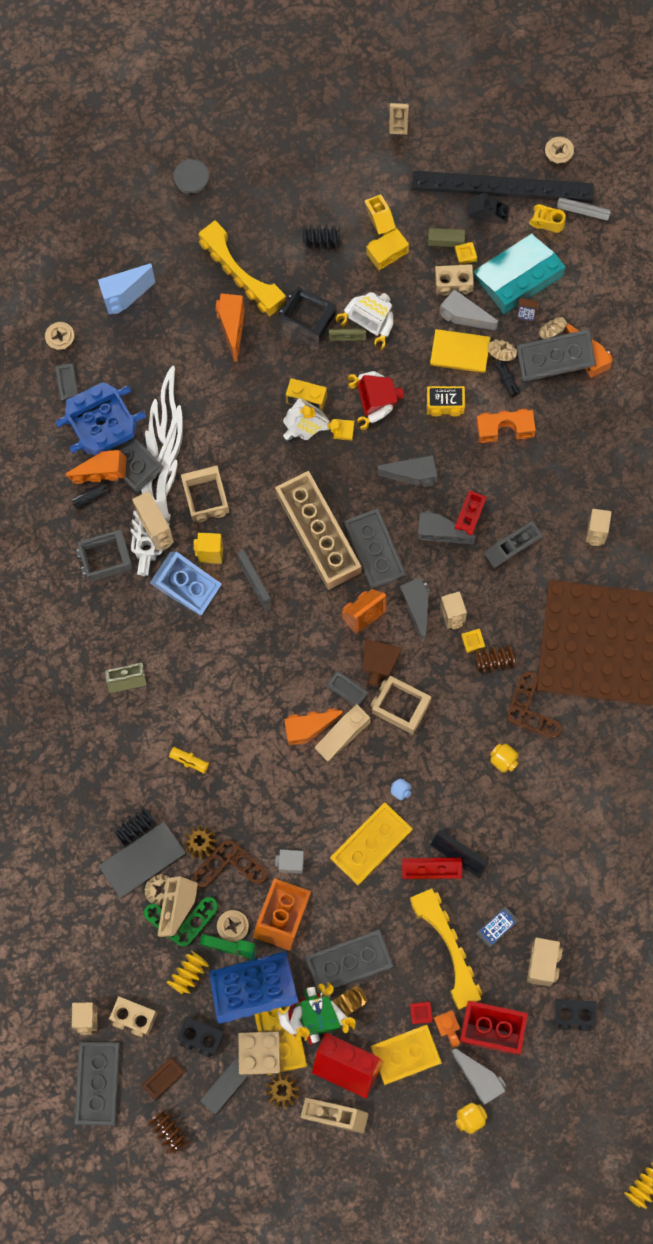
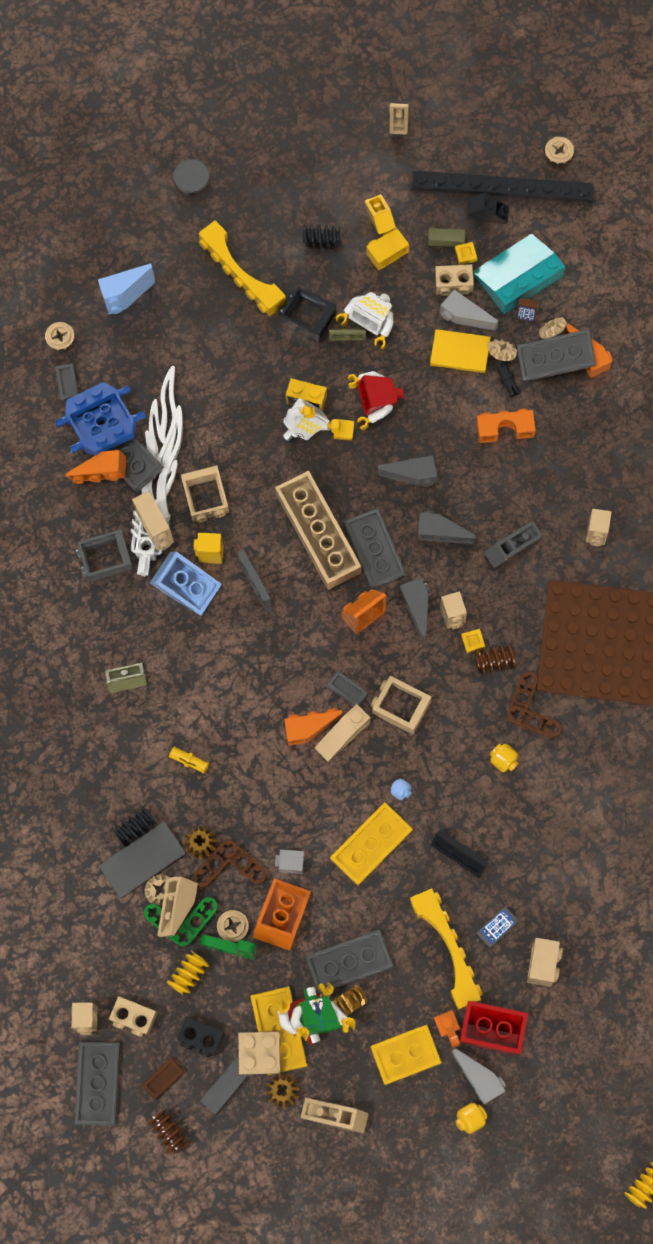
black pin [70,481,109,509] -> none
blue plate [209,951,298,1024] -> none
orange slope [216,294,245,362] -> none
red slope [312,1033,384,1099] -> none
reddish brown torso [363,639,401,688] -> none
red plate [402,858,462,879] -> none
red tile [410,1002,432,1025] -> none
brick [427,386,465,416] -> none
red plate [454,490,487,536] -> none
yellow piece [529,204,566,233] -> none
black brick [553,999,596,1031] -> none
light grey axle [557,198,611,220] -> none

